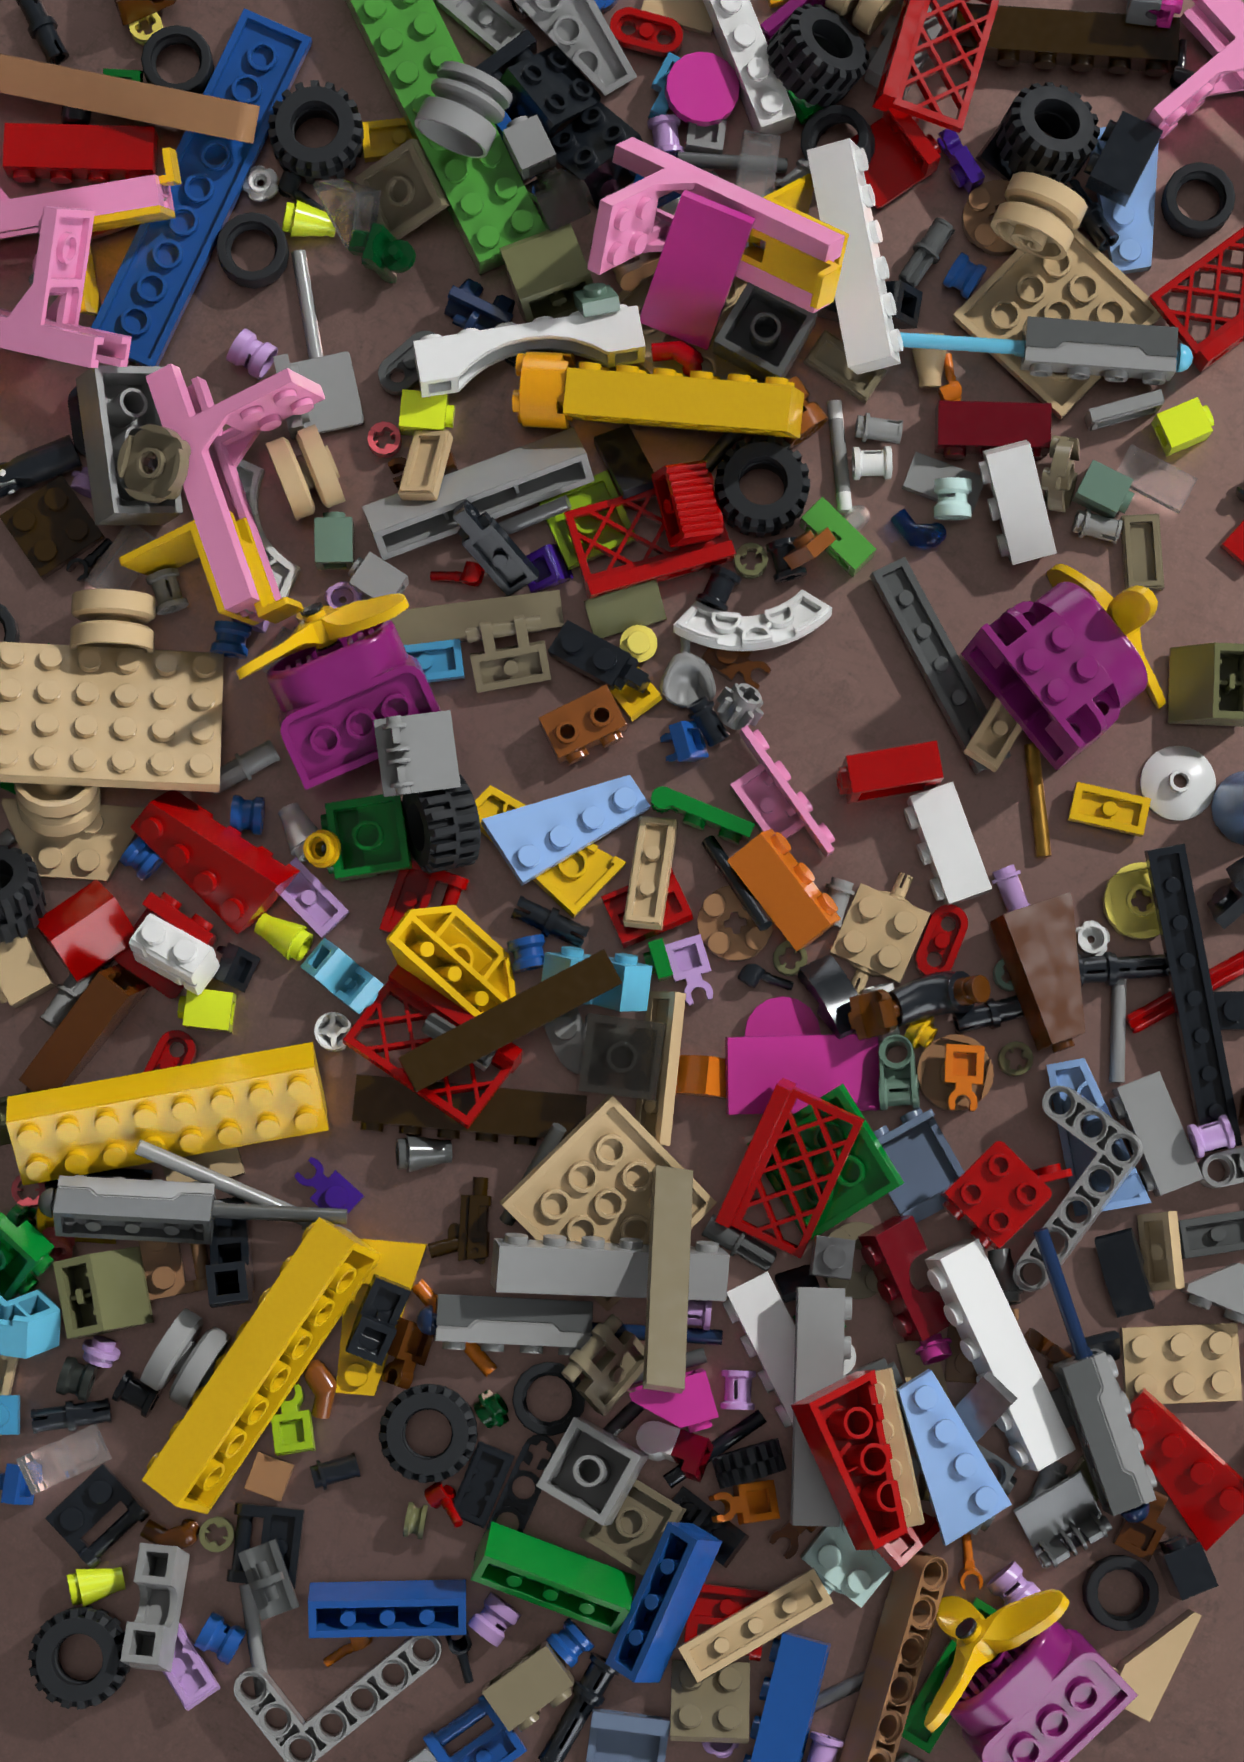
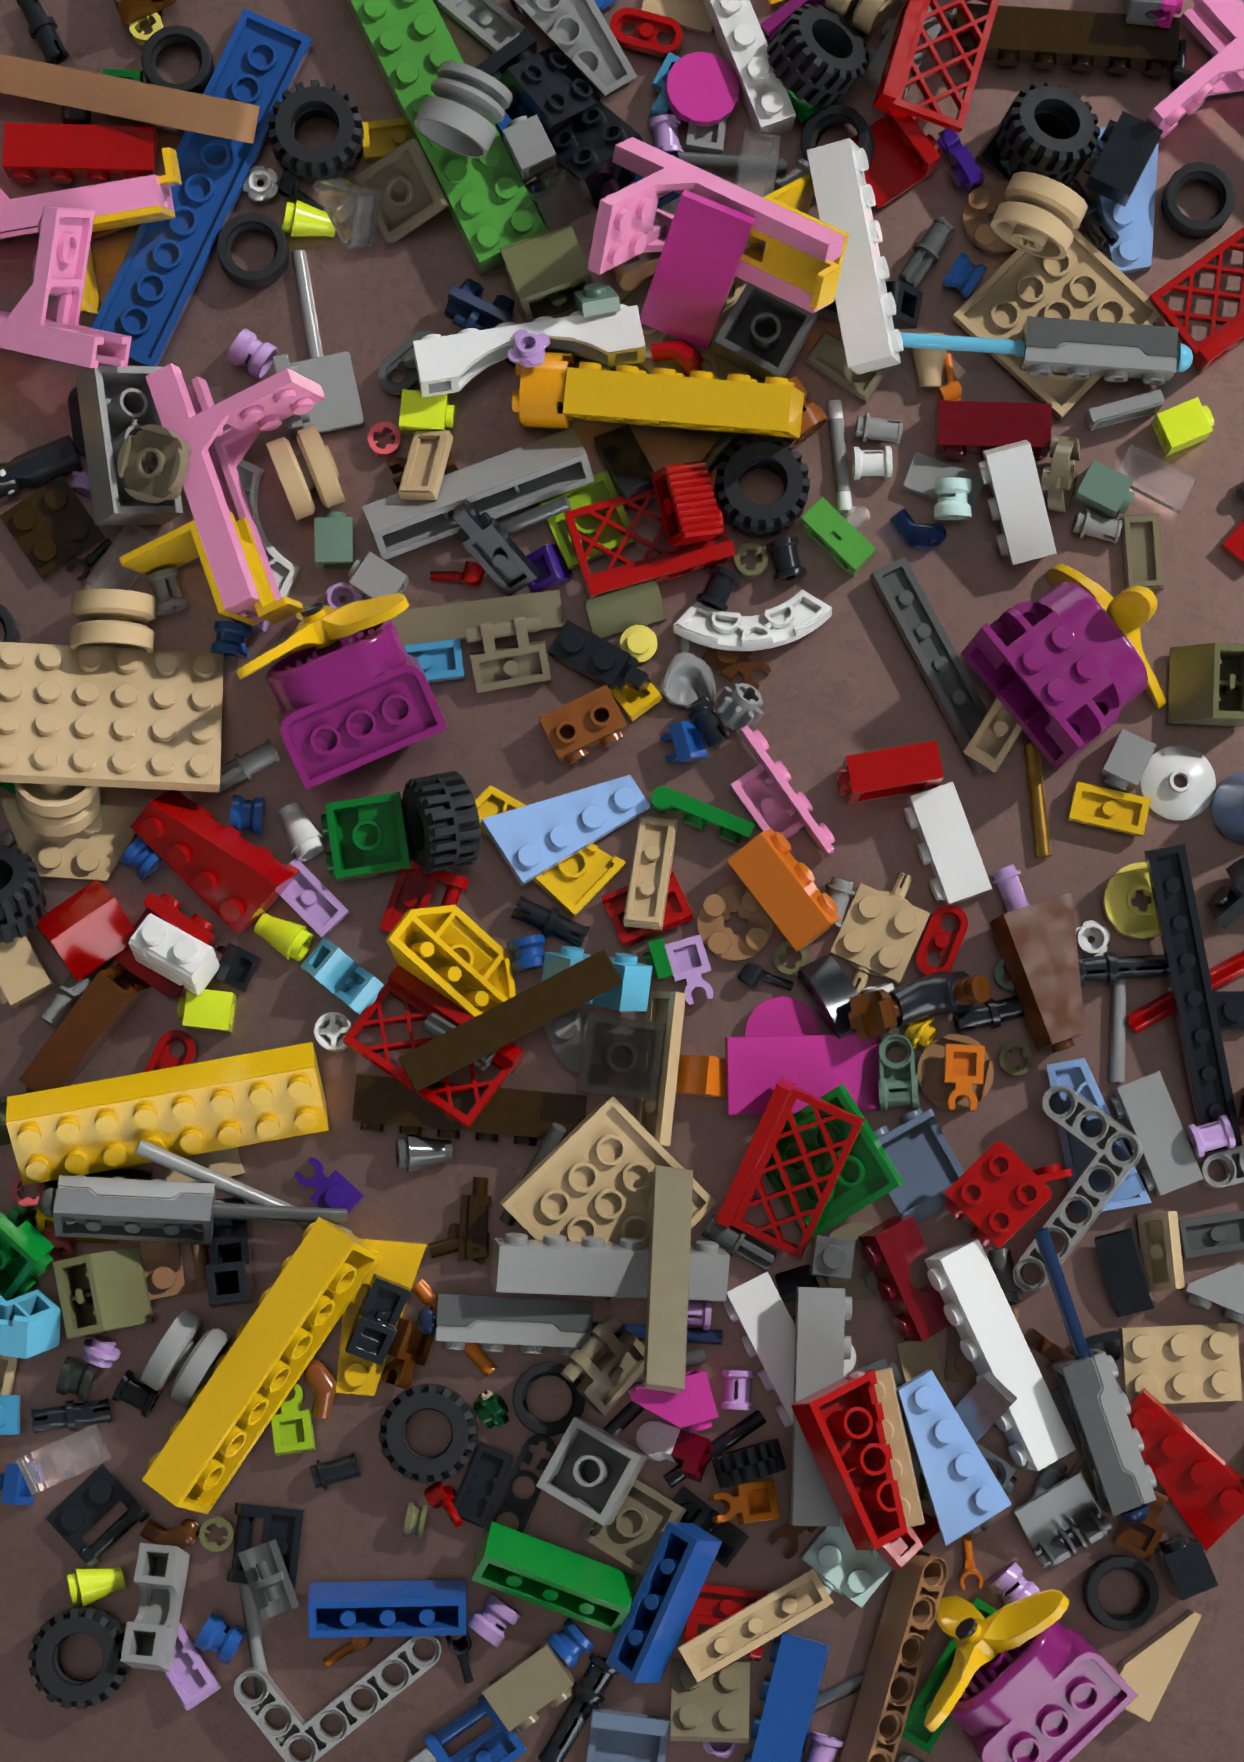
medium nougat tile [244,1451,295,1502] -> none
yellow plate [303,830,341,868] -> none
dark green hips [348,223,416,284] -> none
light grey hinge [373,710,461,797] -> none
black bar [702,835,772,931] -> none
dark orange plate [783,527,836,570] -> none
dark pink plate [915,1333,952,1365] -> none
none -> lavender plate [508,329,550,368]
none -> light grey brick [1098,729,1157,792]

